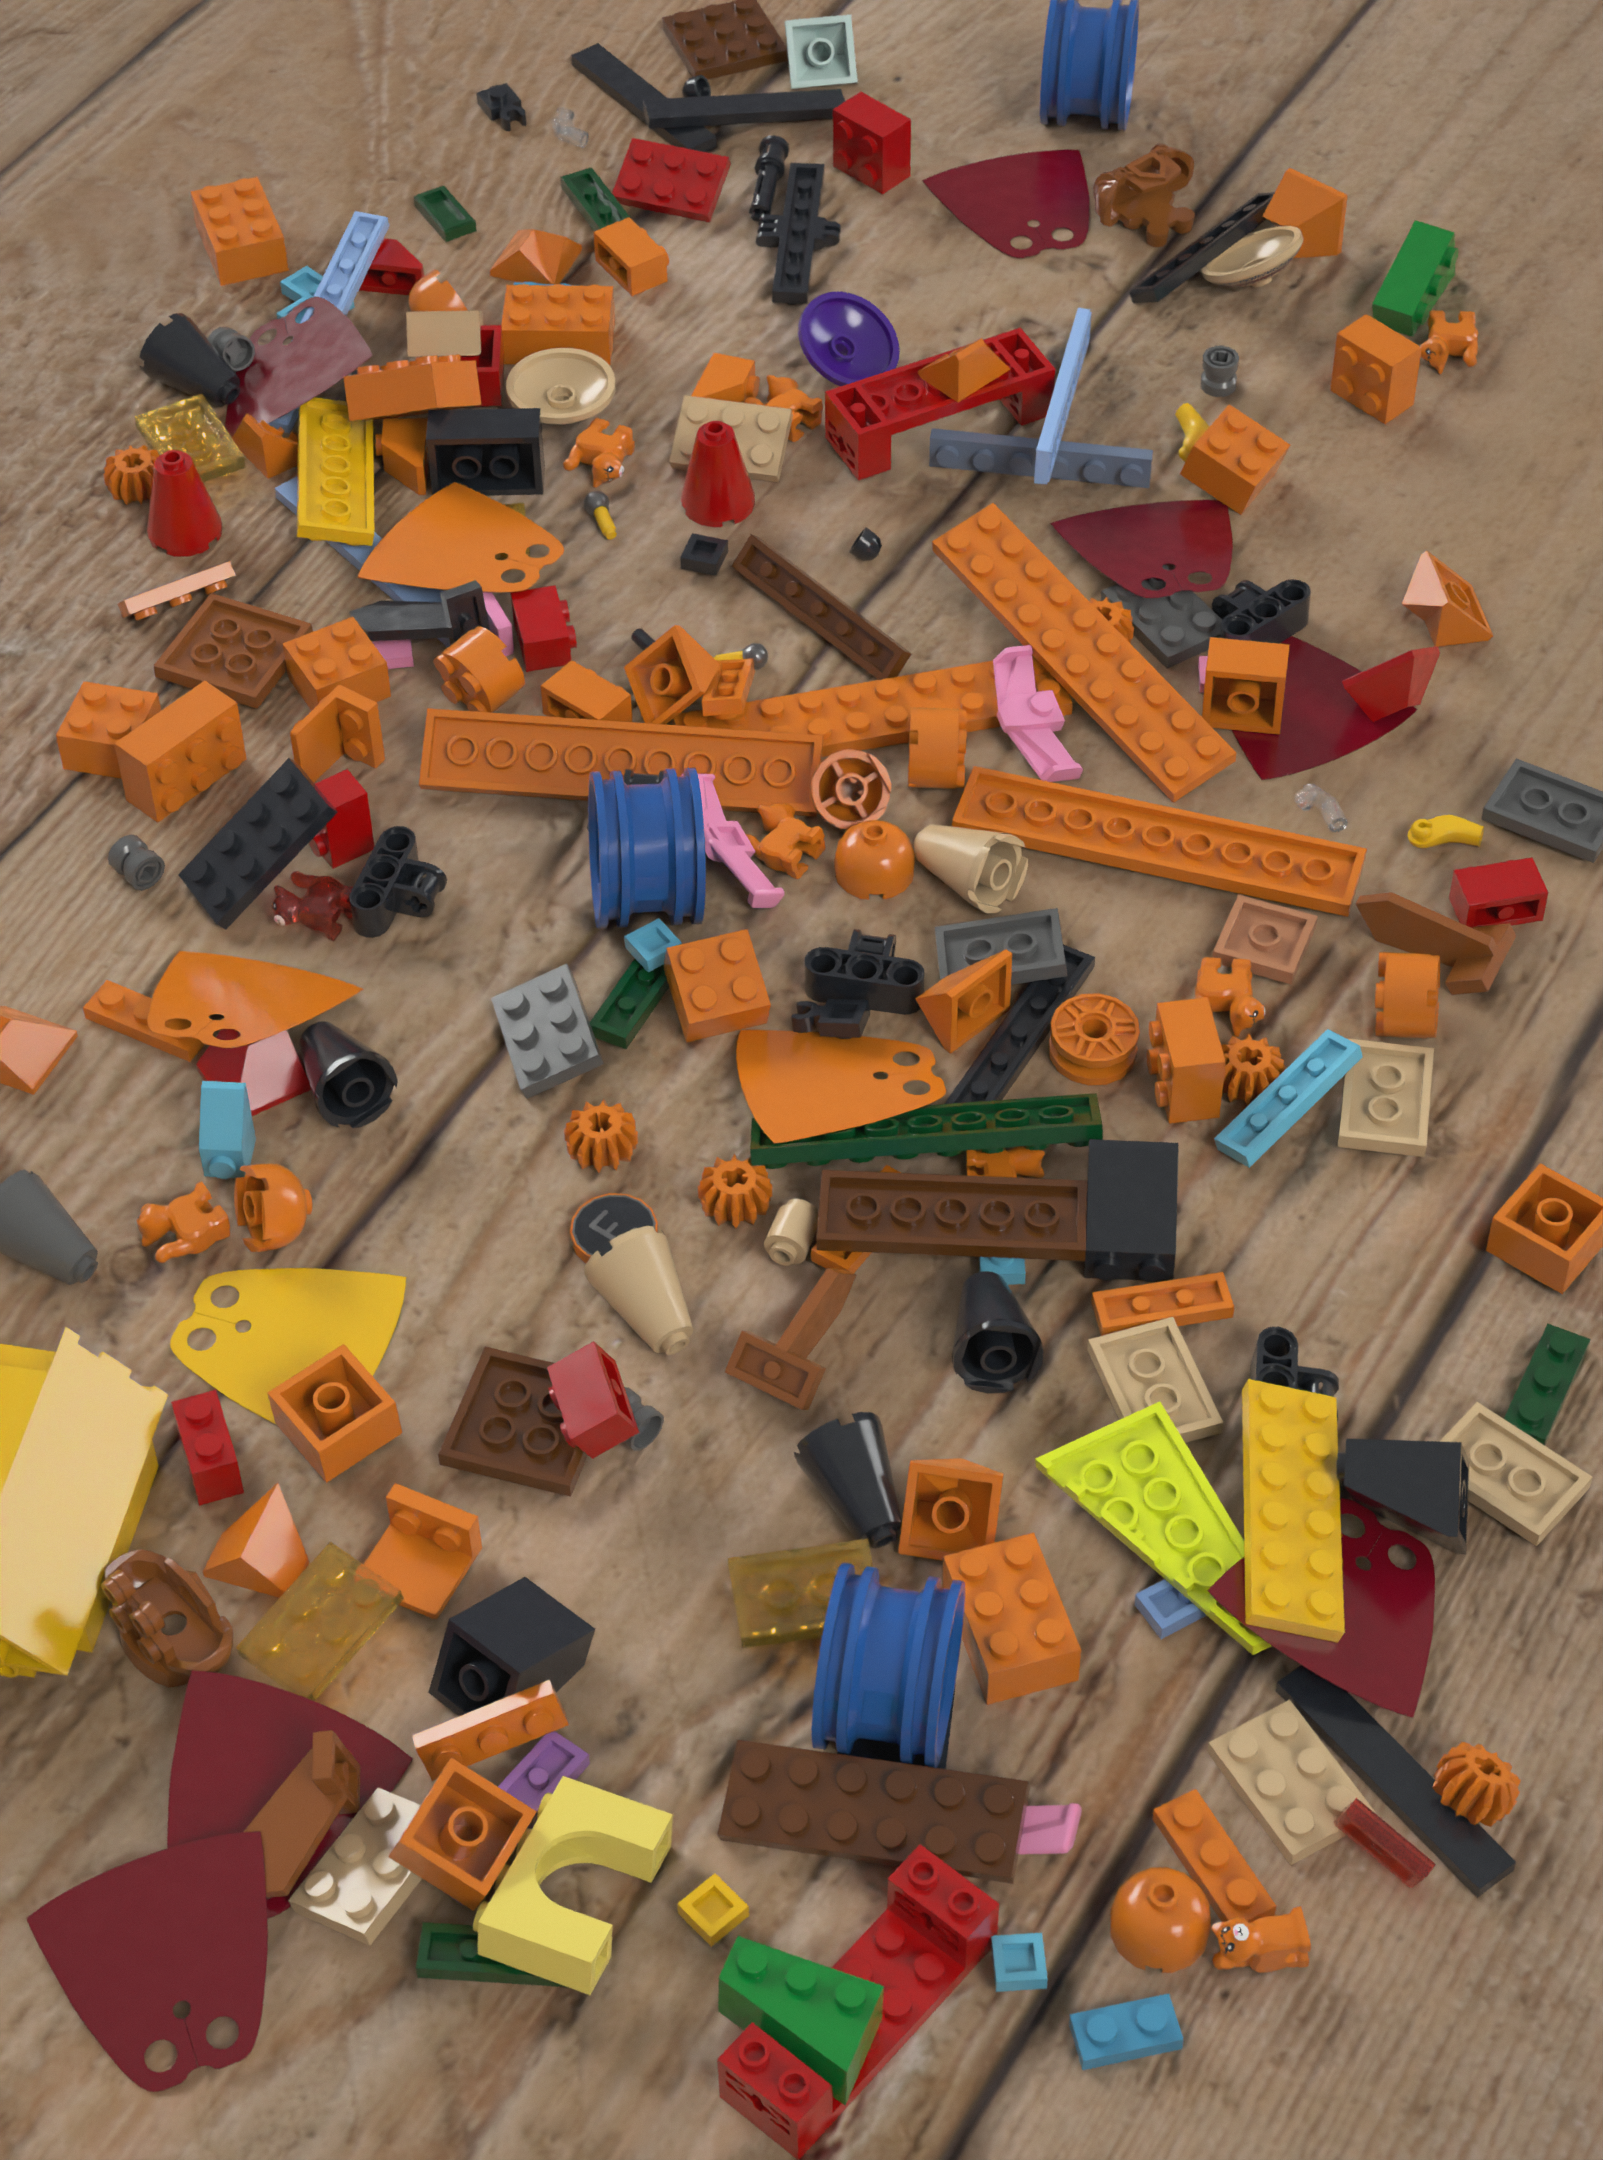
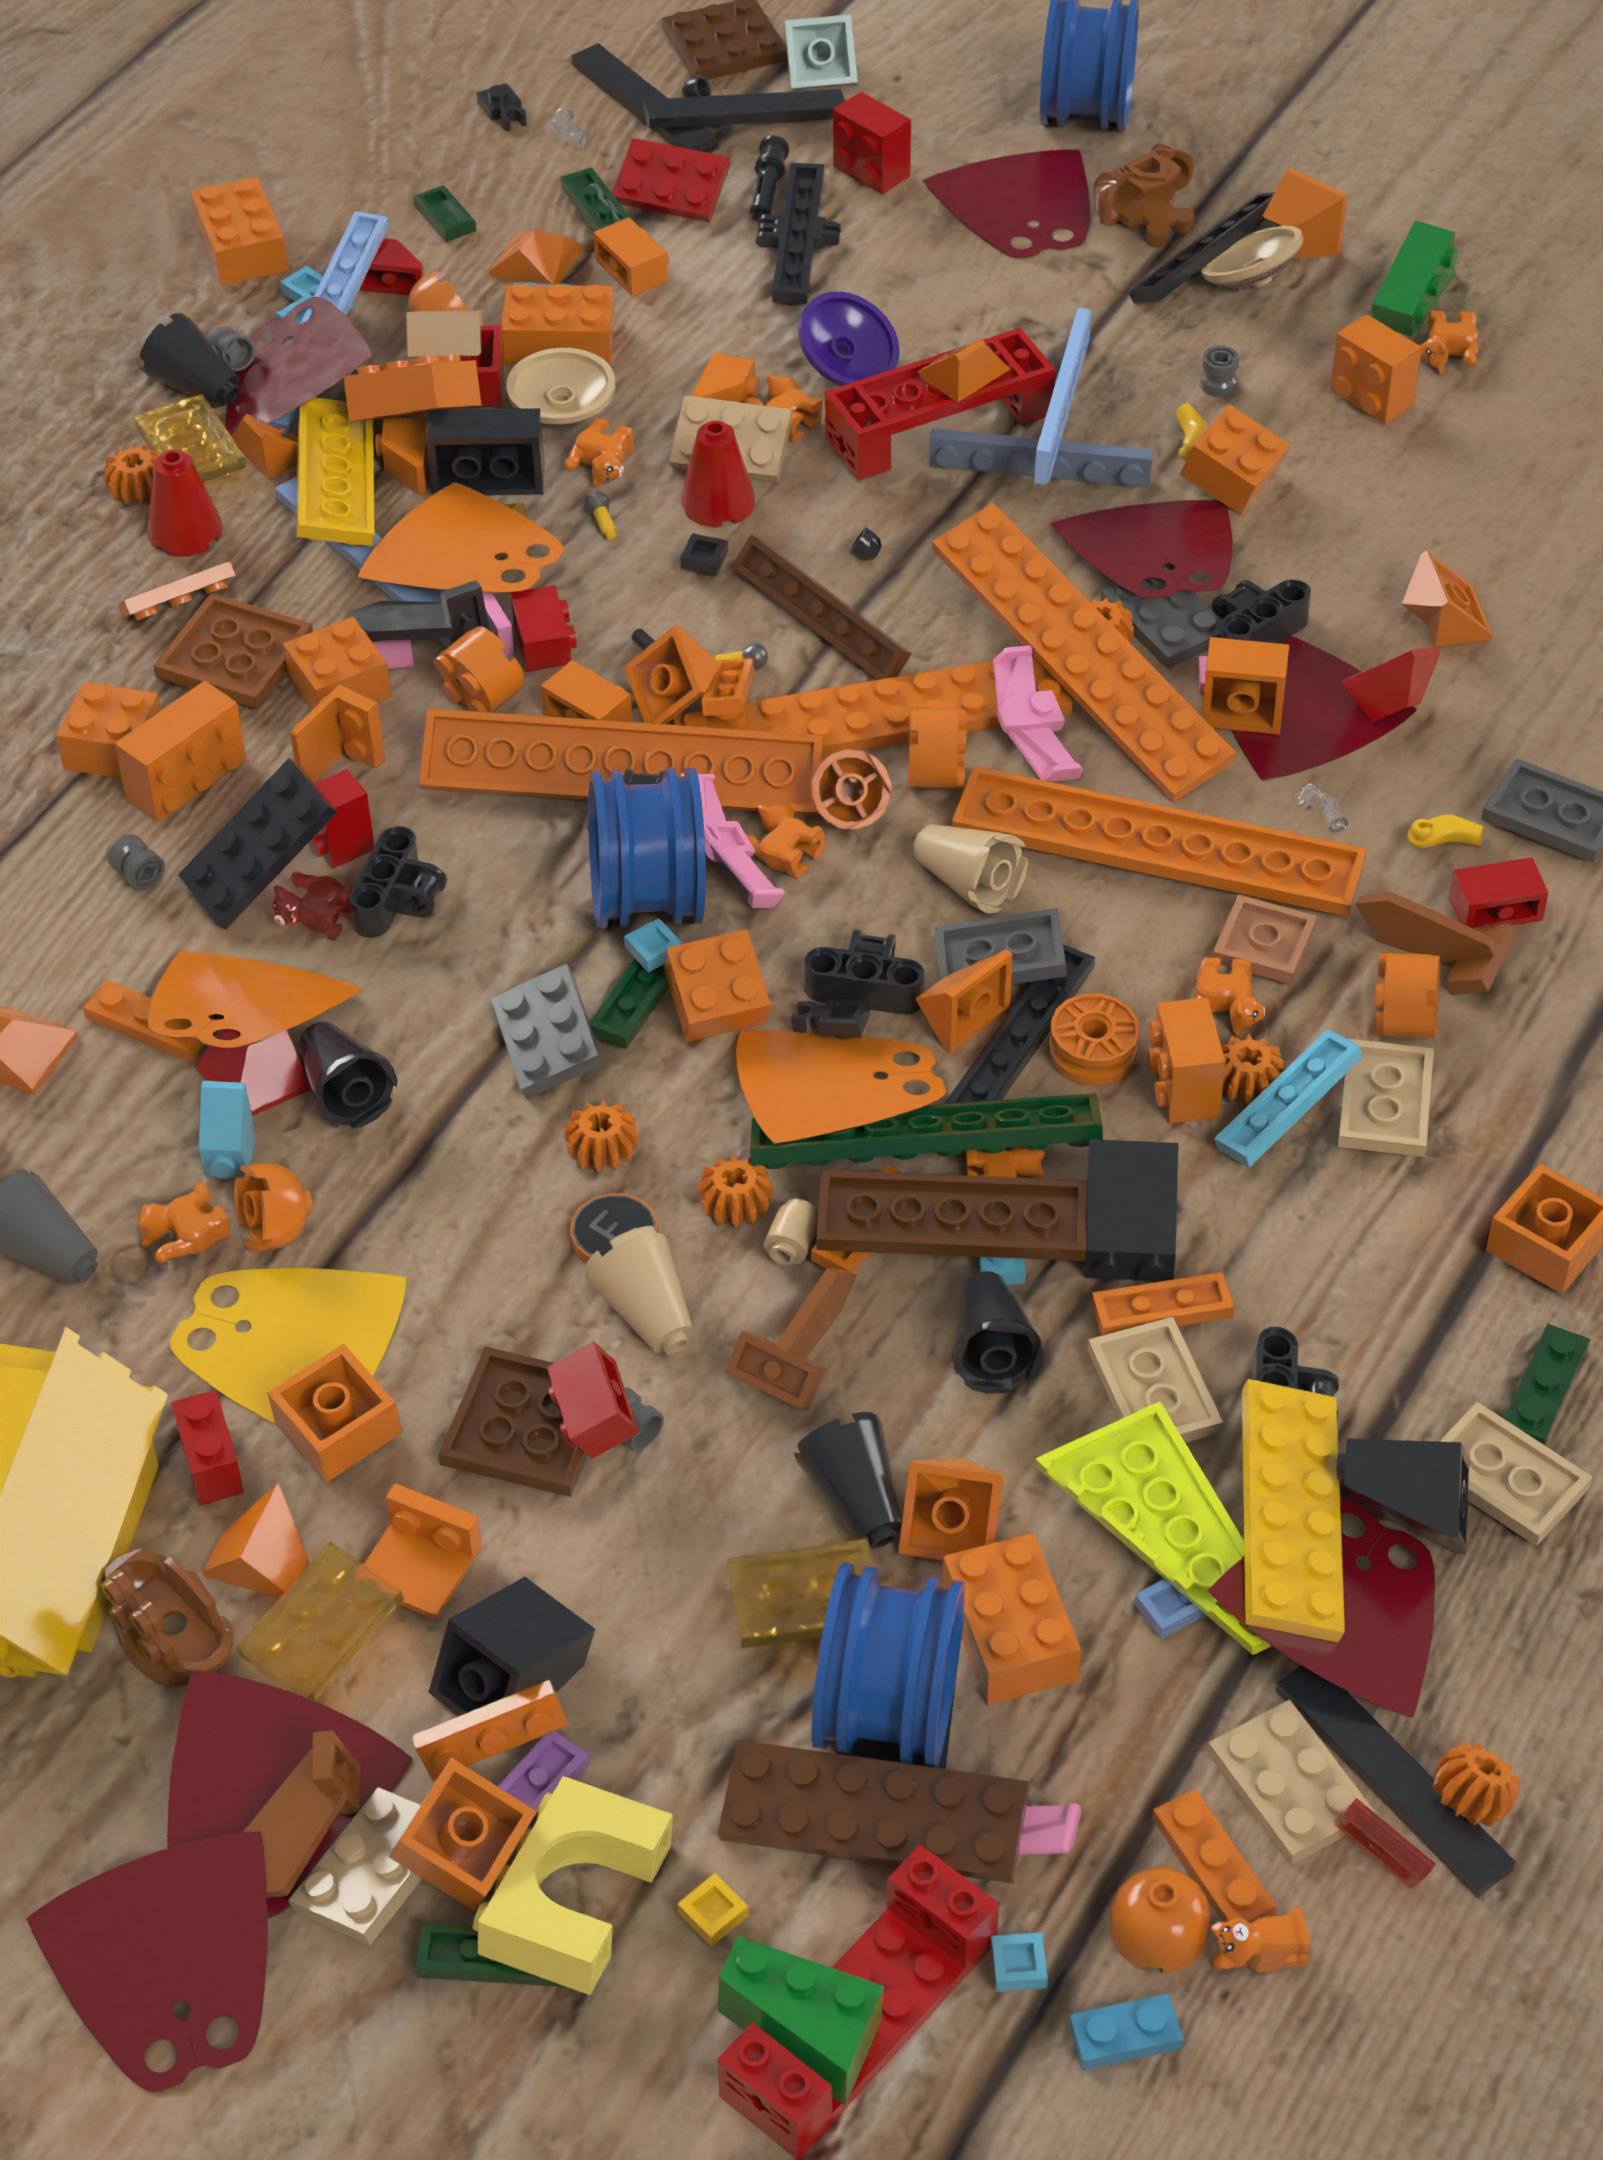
orange cylinder [834,820,915,900] -> none

